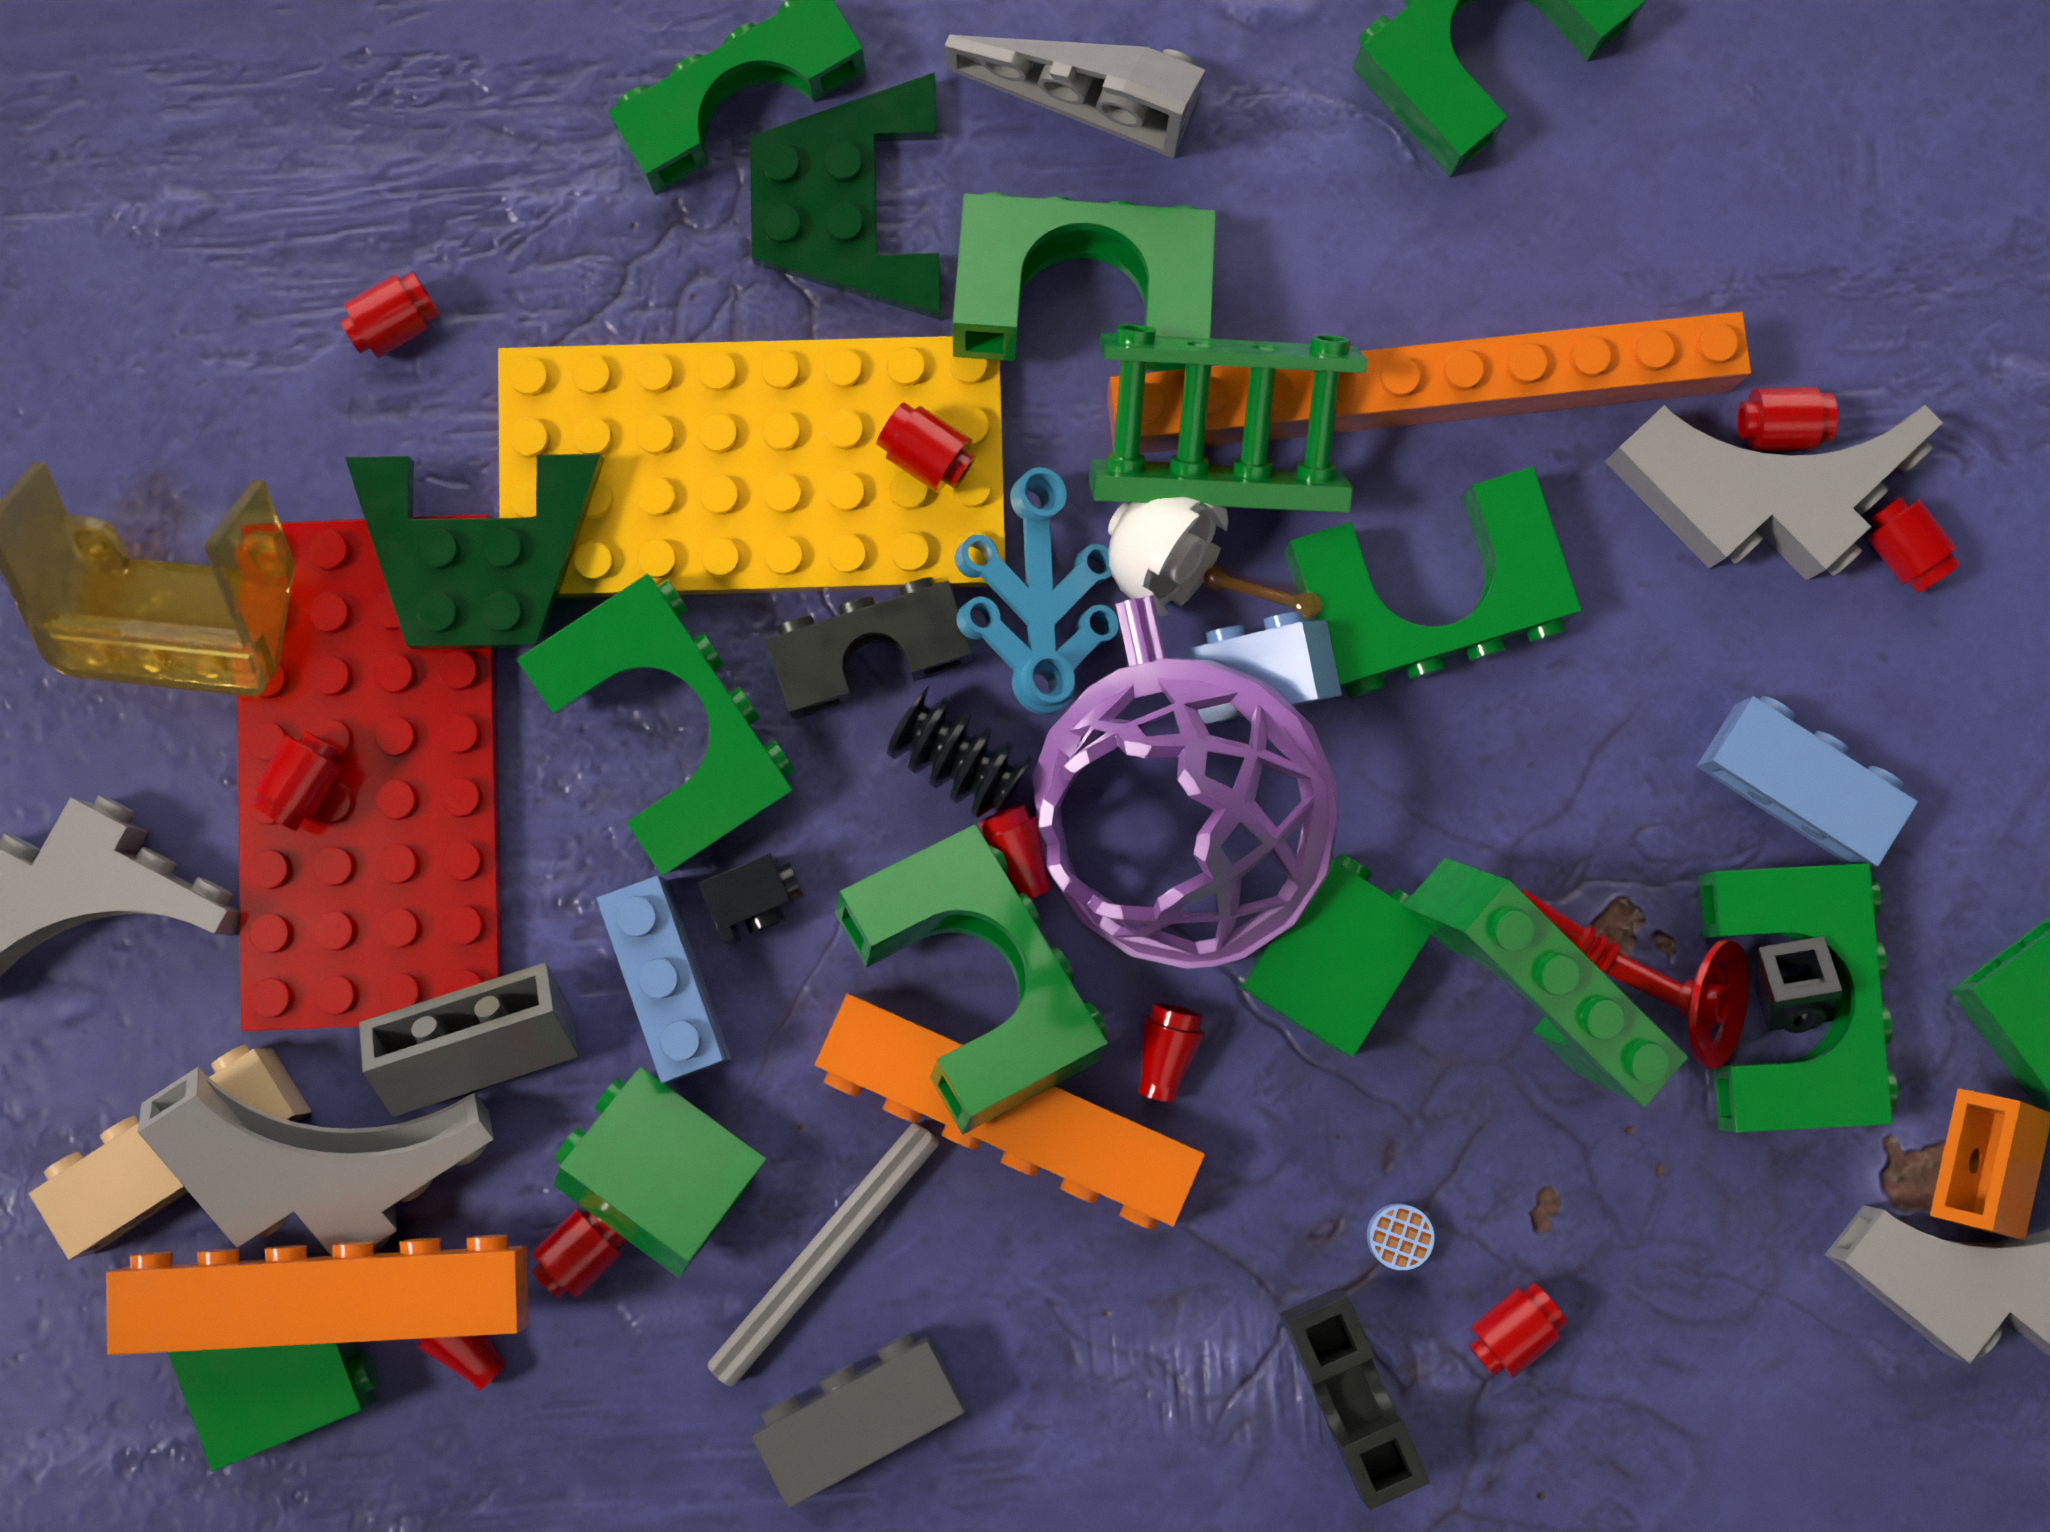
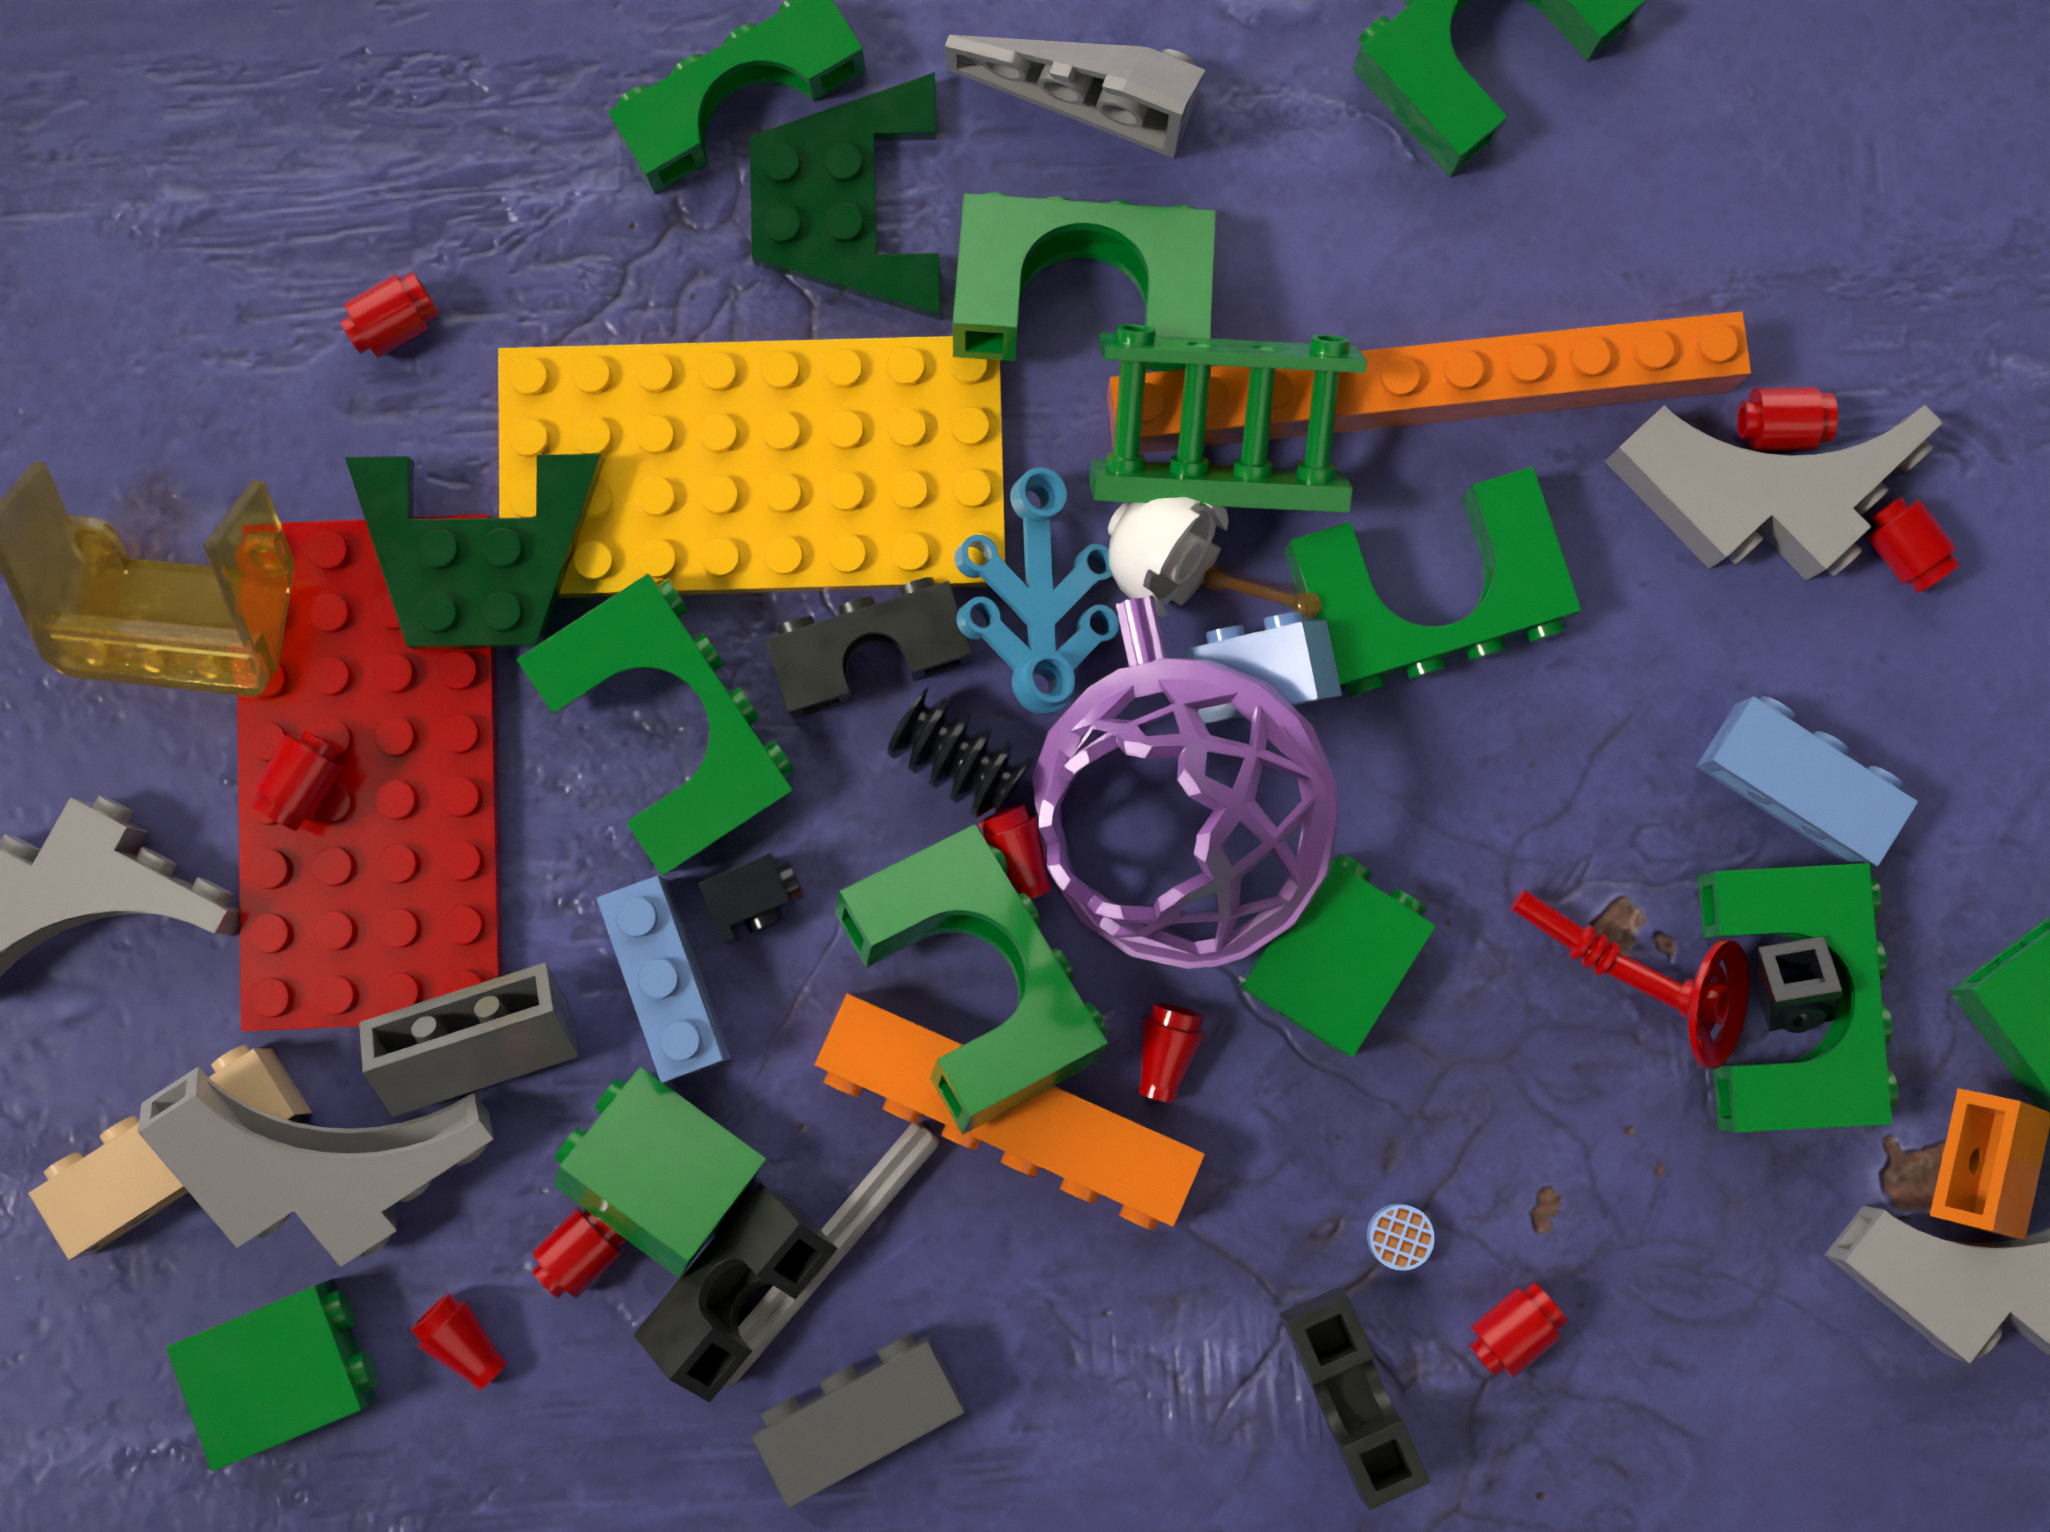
orange brick [106,1235,529,1355] -> none
red brick [876,402,976,493] -> none
green arch [1402,858,1688,1108] -> none
none -> pearl dark grey arch [633,1182,838,1403]

